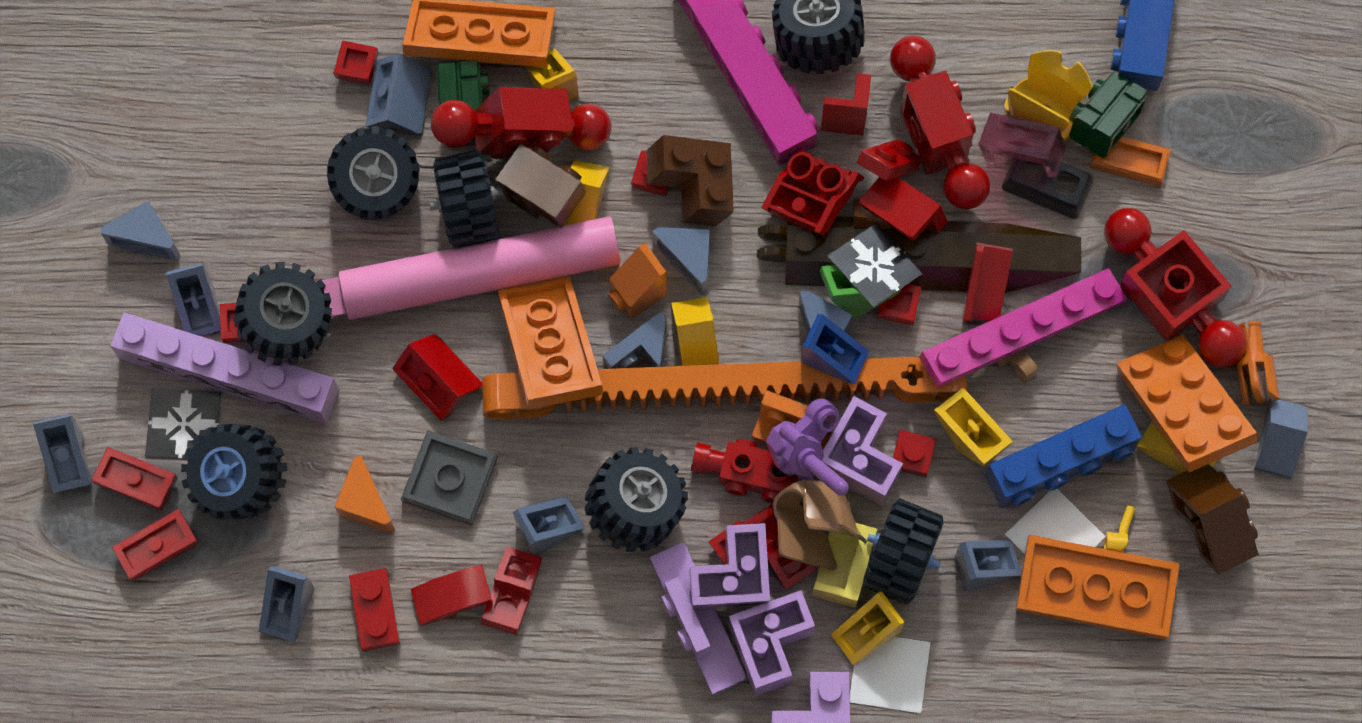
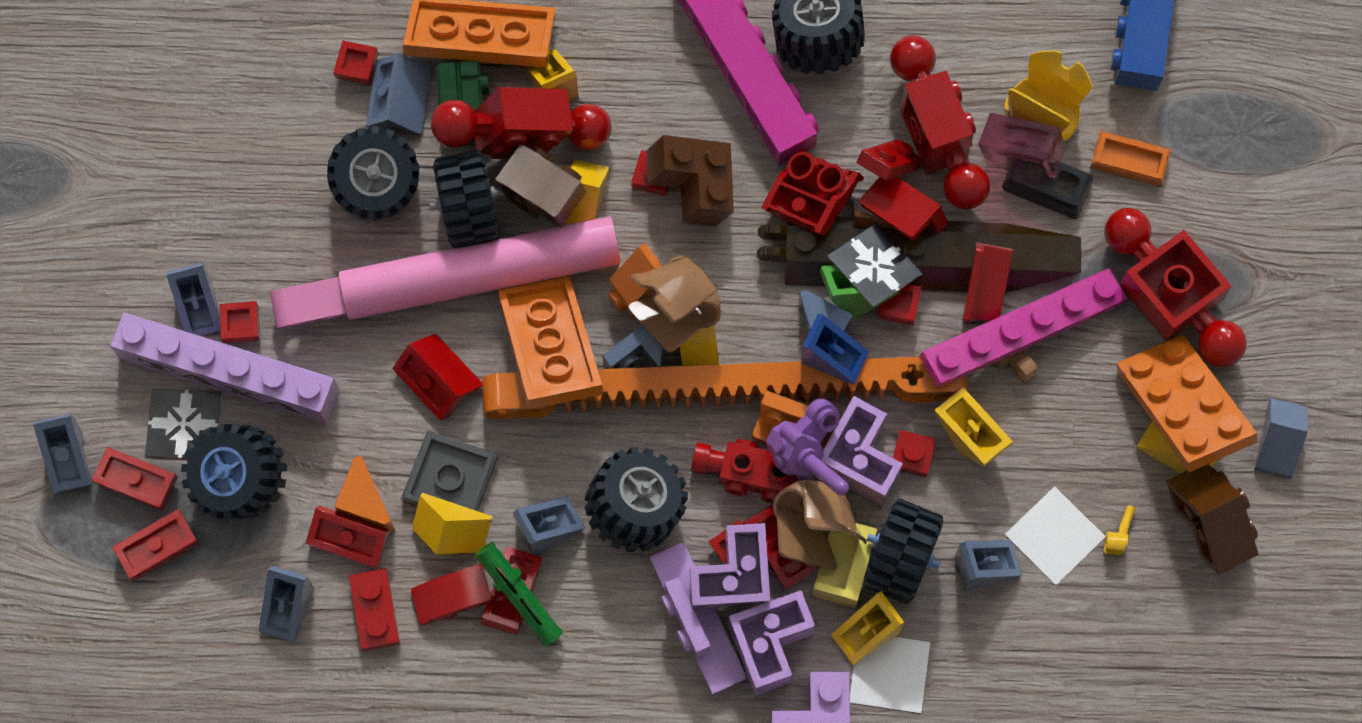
sand blue slope [101,201,180,261] -> none
black wheel [234,262,332,365] -> none
sand blue slope [652,227,710,295] -> none
red panel [821,73,871,136] -> none
blue brick [985,404,1142,508] -> none
orange plate [1015,535,1180,640] -> none
dark green brick [1069,72,1149,158] -> none
orange arm [1236,321,1280,406] -> none
none -> red plate [305,505,390,568]
none -> yellow slope [412,493,493,555]
none -> green pin [474,541,563,646]
none -> medium nougat piece [629,255,721,352]

